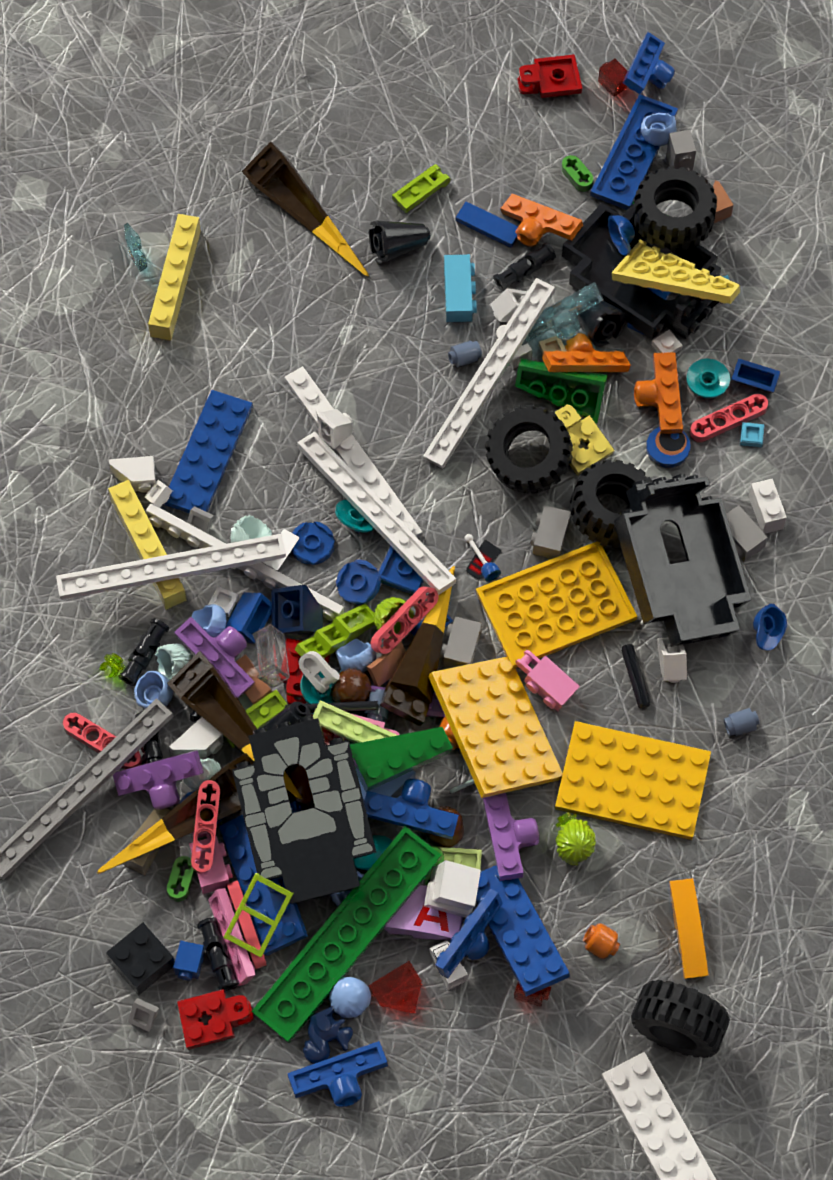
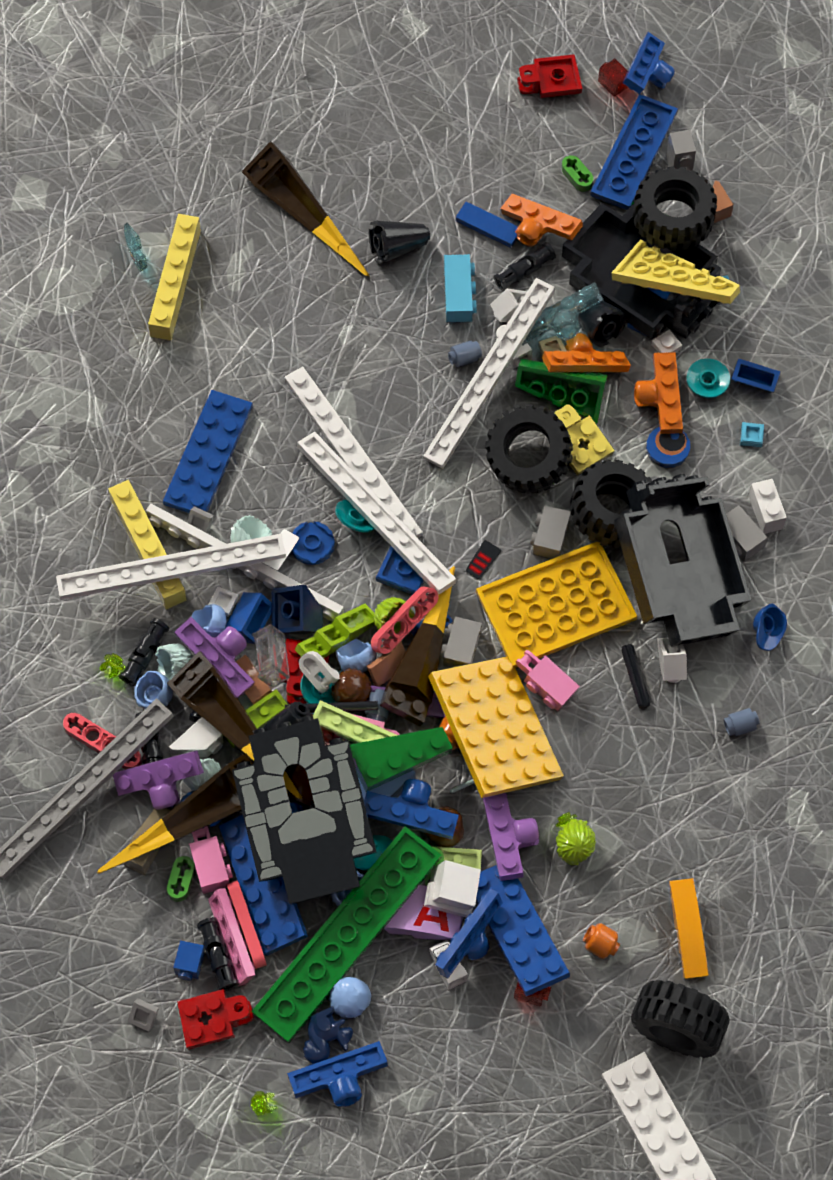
black brick [106,922,175,996] -> none
white slope [109,456,156,493] -> none
white plate [145,480,173,508] -> none
coral beam [191,780,220,873] -> none
lime window [223,873,294,957] -> none
white slope [317,409,353,449] -> none
blue tile [336,559,381,605] -> none
clear red slope [368,961,422,1014] -> none
lime plate [392,164,451,213] -> none
blue hinge [464,534,501,582] -> none
yellow plate [555,721,711,840] -> none
blue piece [608,215,635,256] -> none
light blue hair [641,113,677,146] -> none
coral beam [690,394,768,442] -> none
none -> clear neon green plate [251,1091,277,1116]

